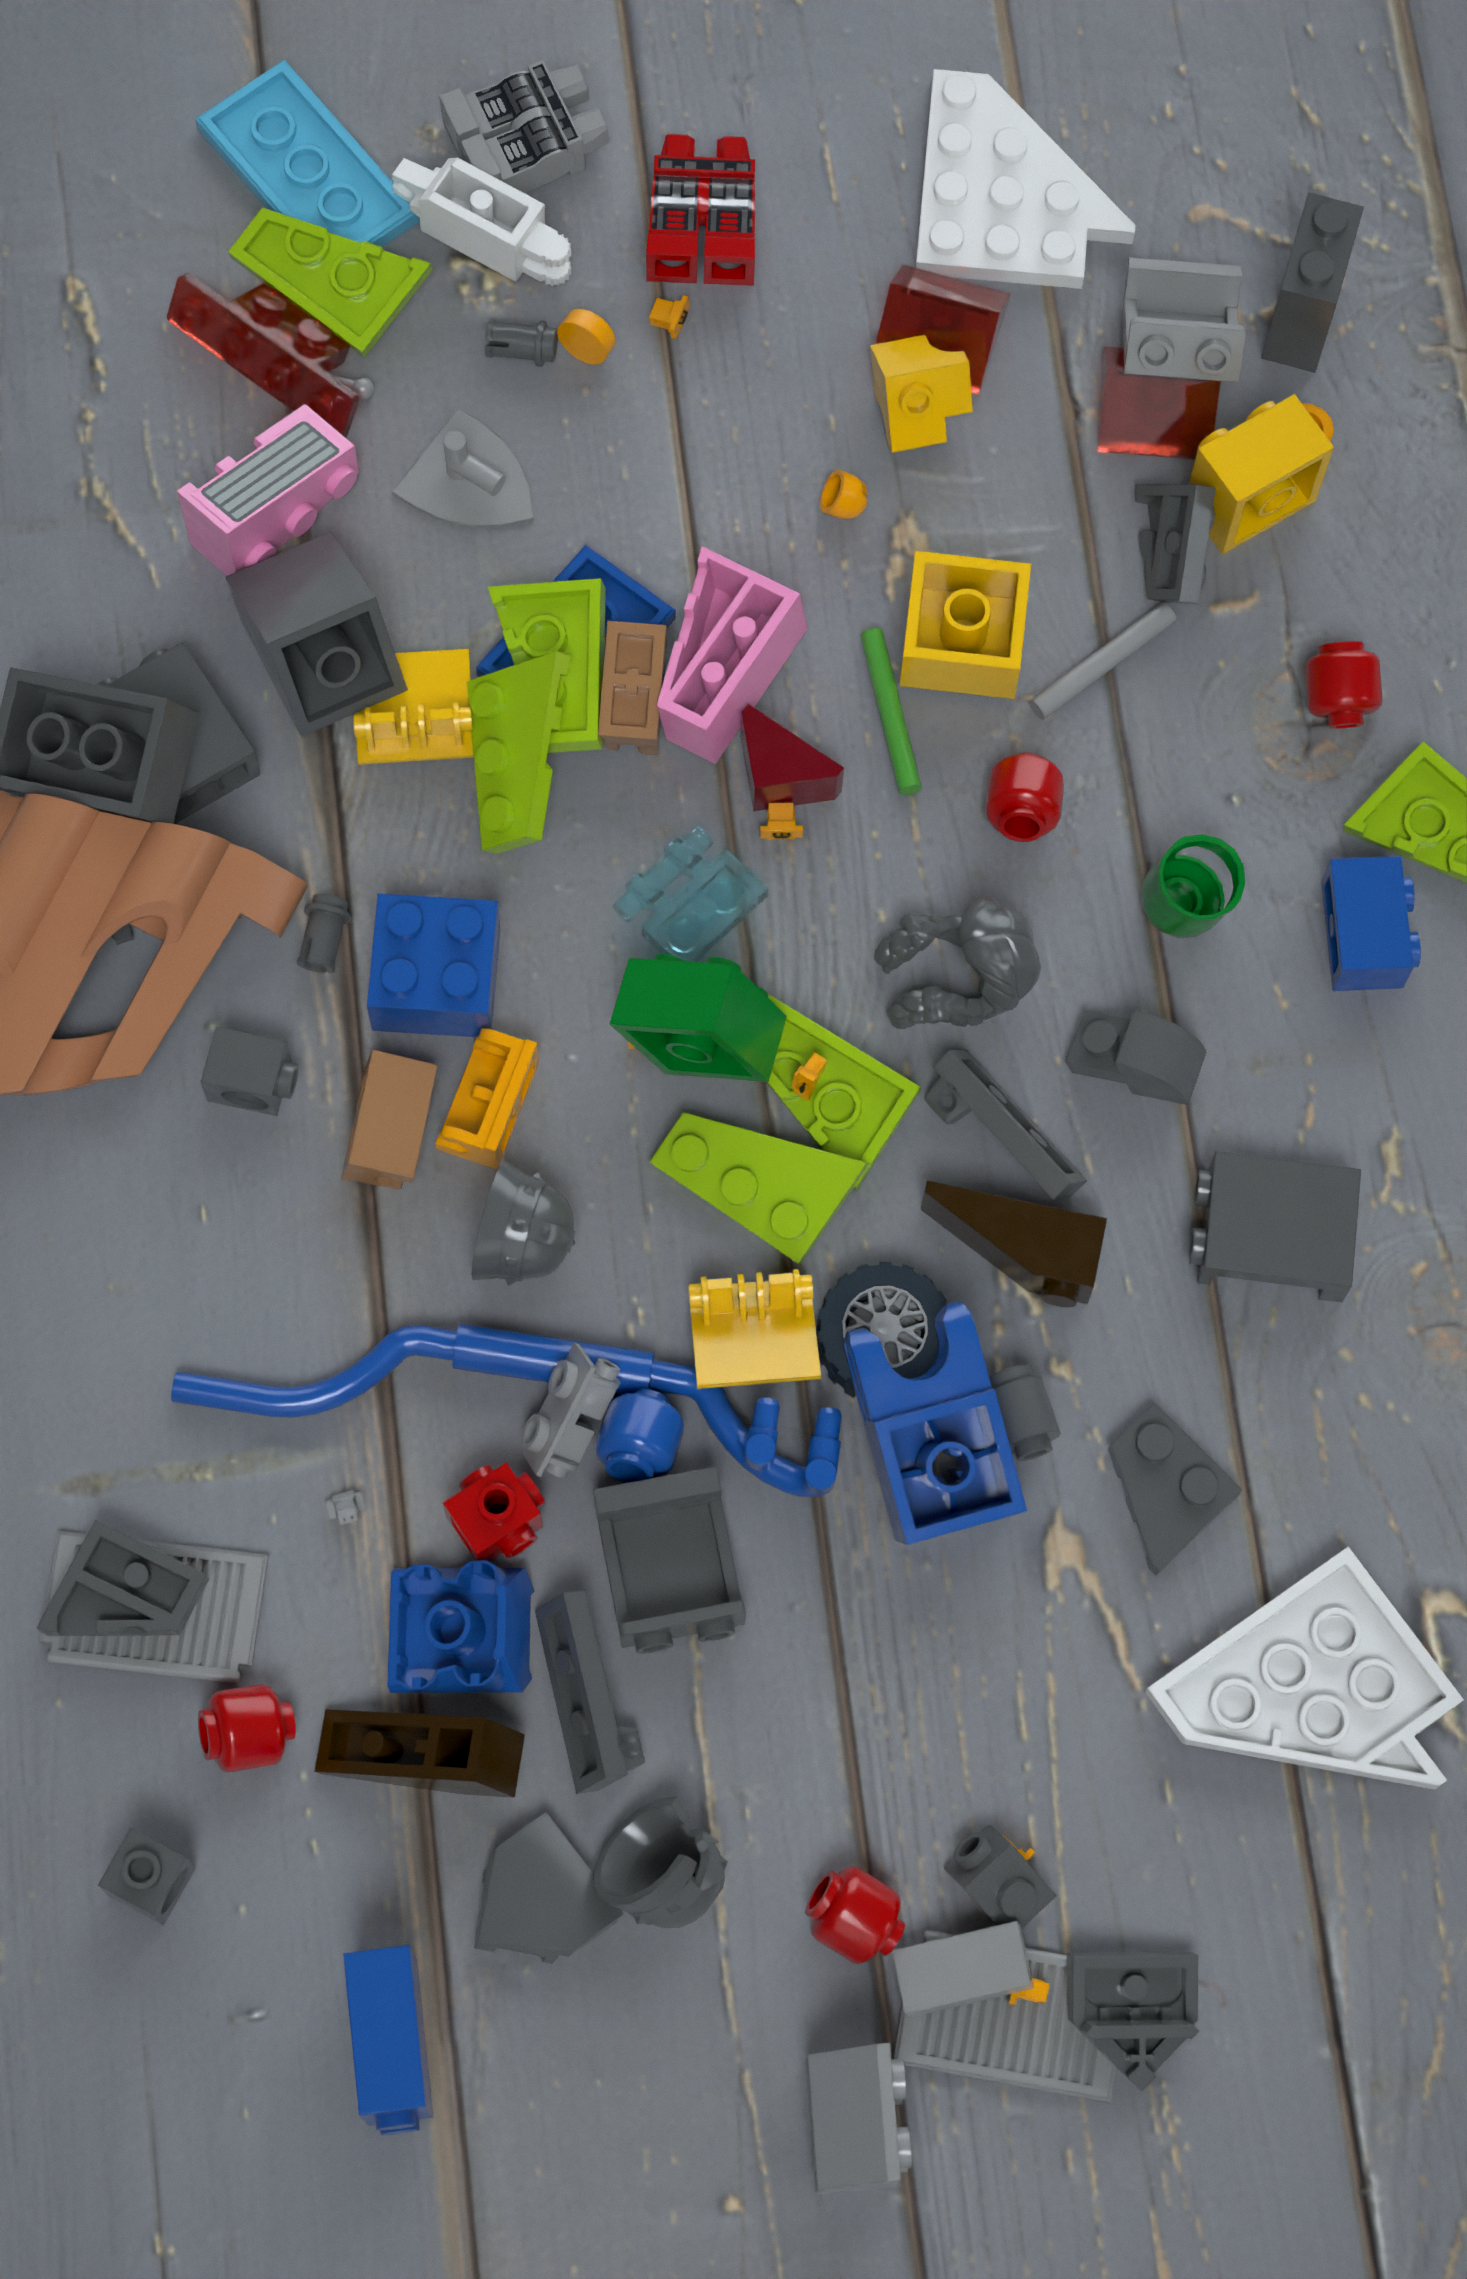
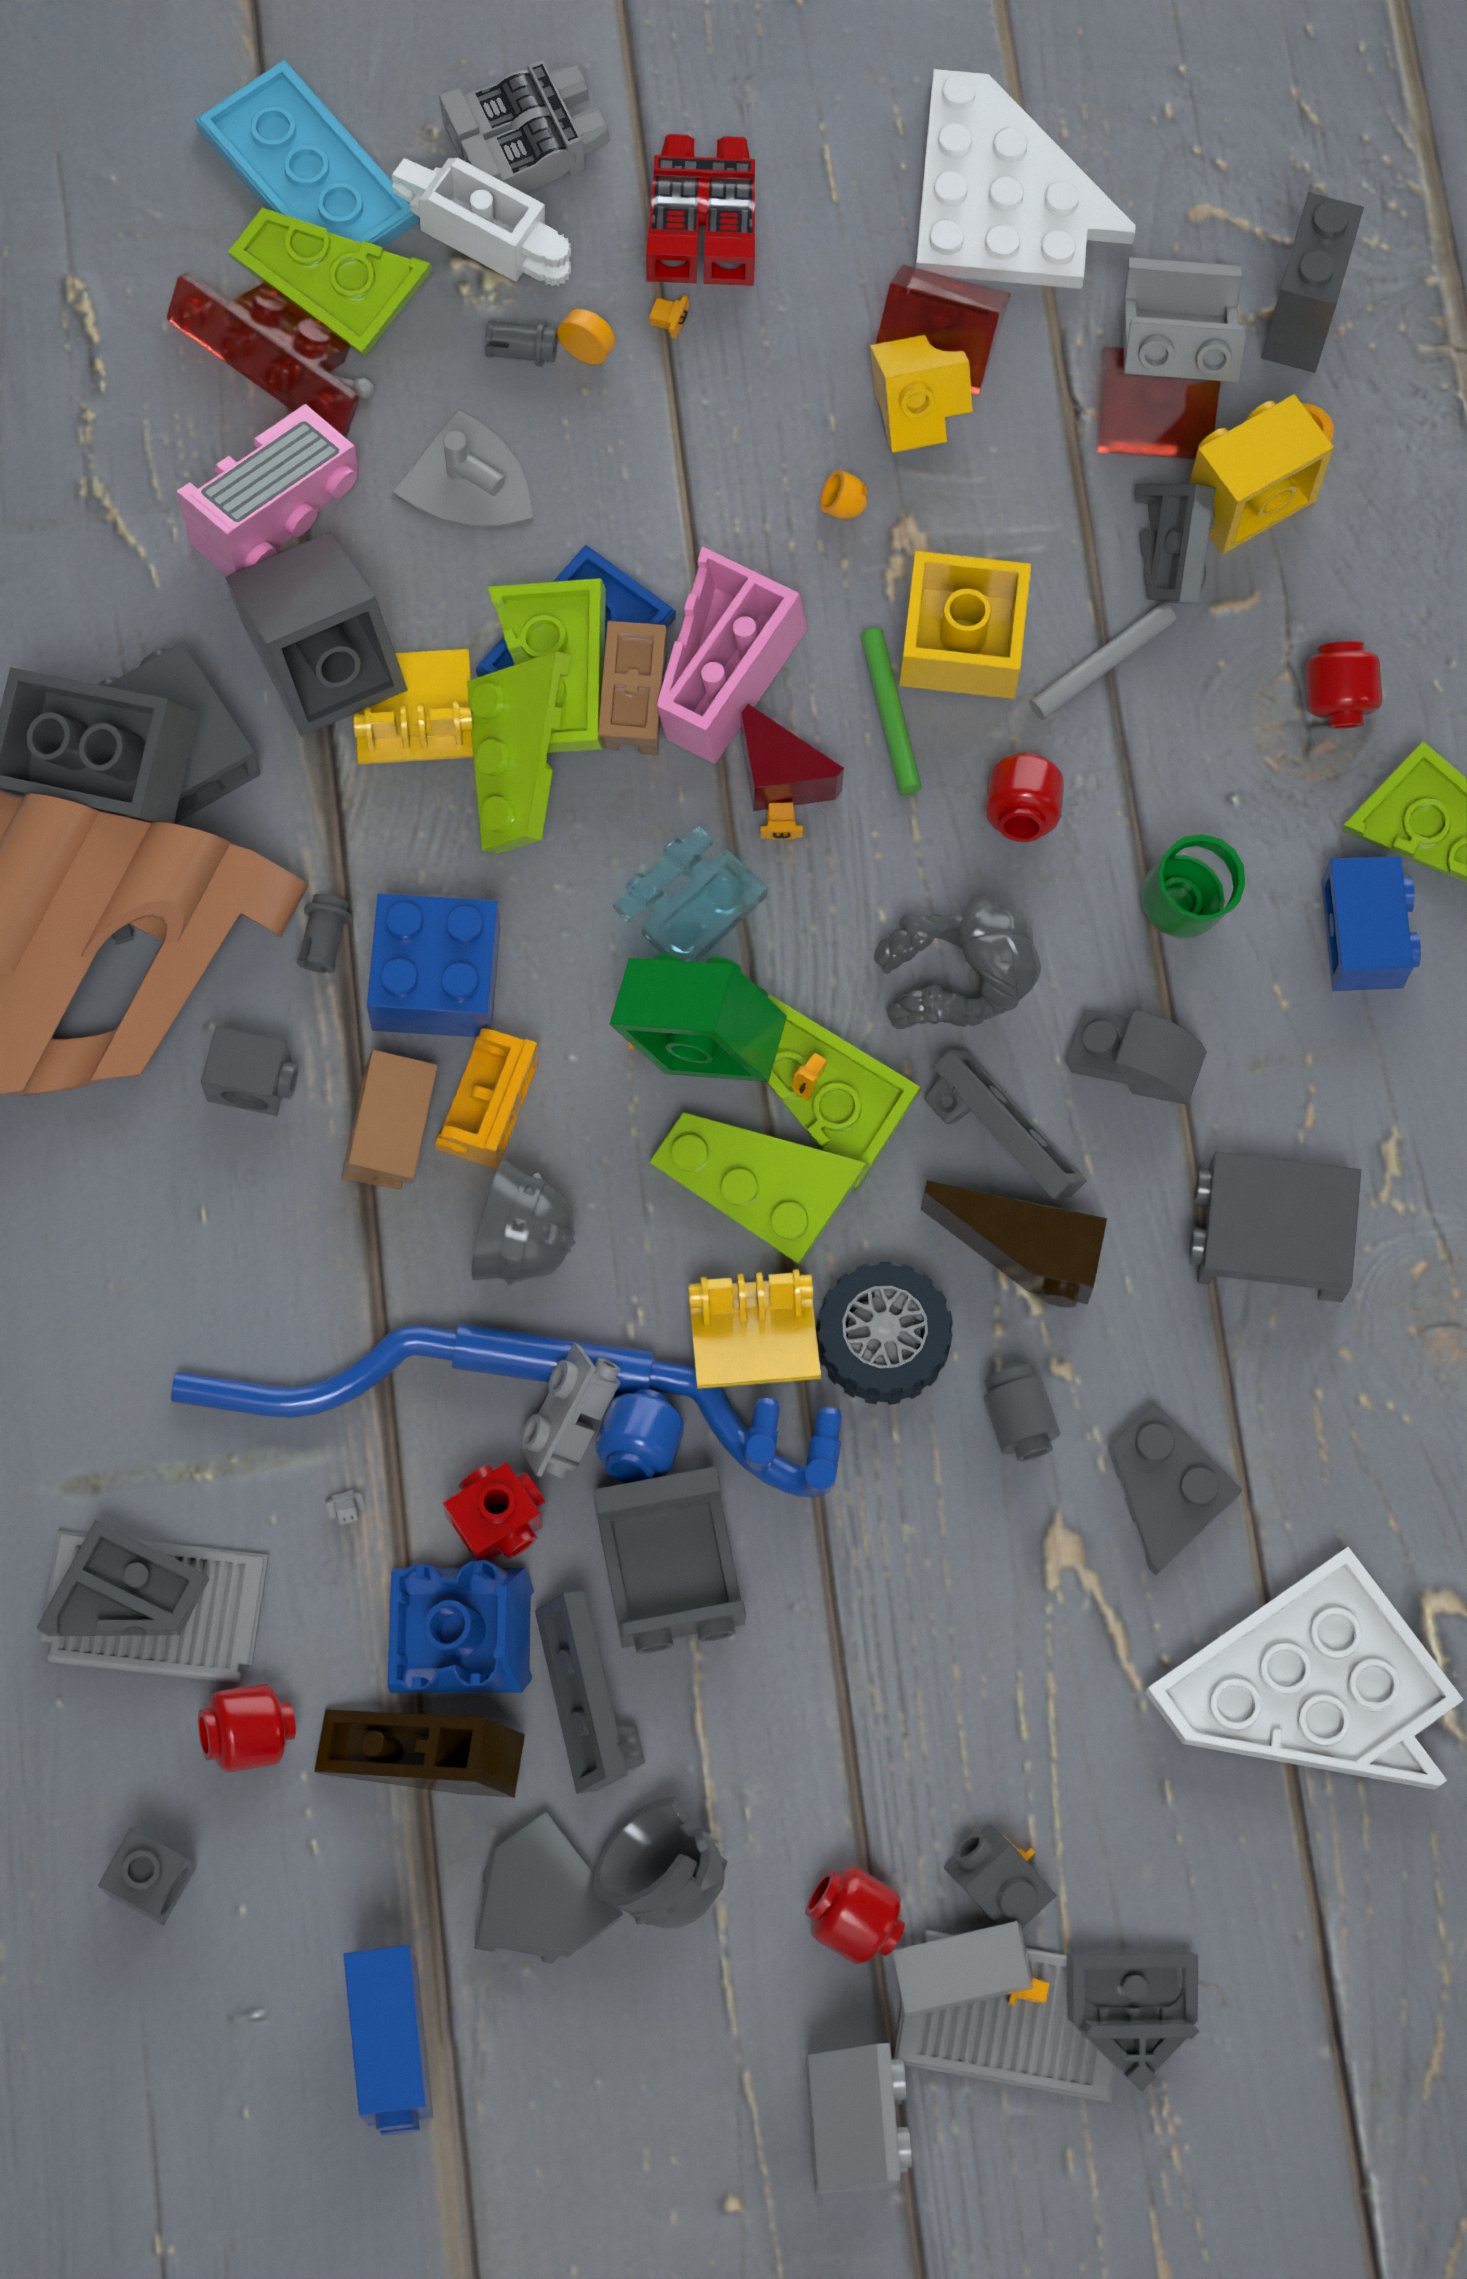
blue brick [843,1301,1027,1545] -> none

